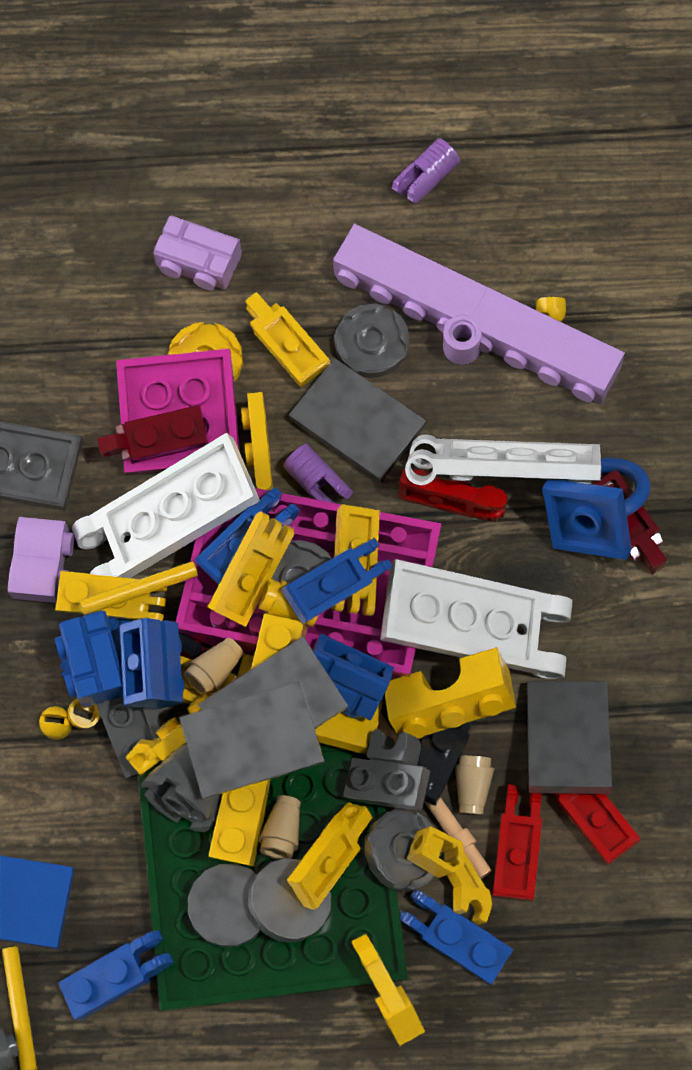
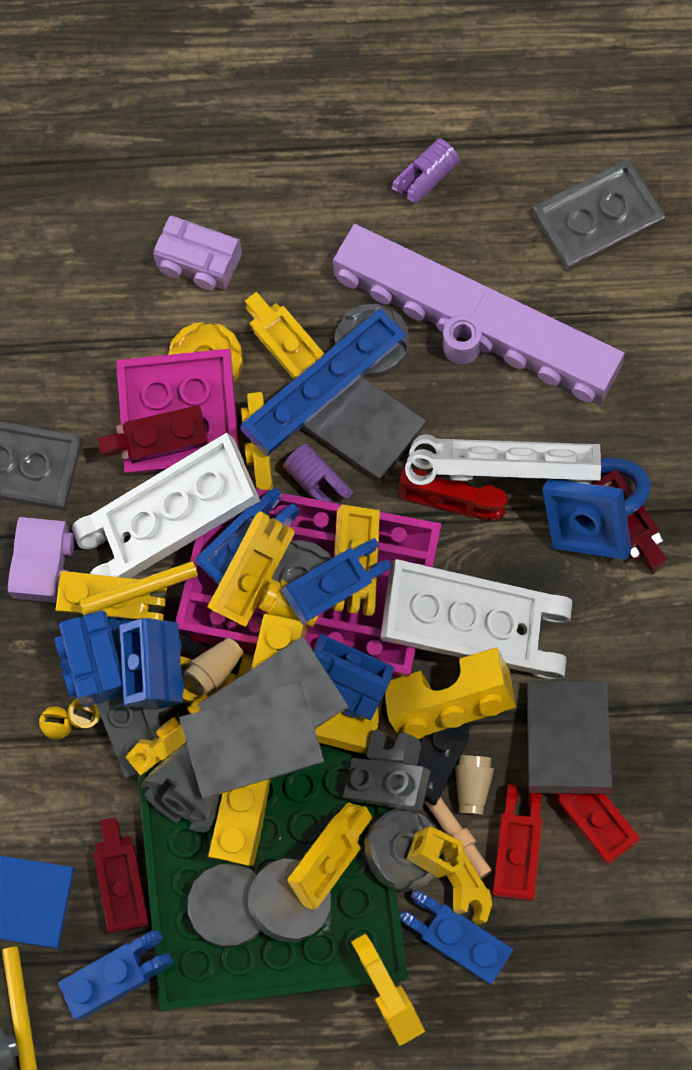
tan cone [258,795,301,860] -> none
yellow hinge [535,297,566,322] -> none
none -> dark red hinge [93,817,150,935]
none -> blue plate [240,308,406,457]
none -> flat silver tile [531,159,666,272]

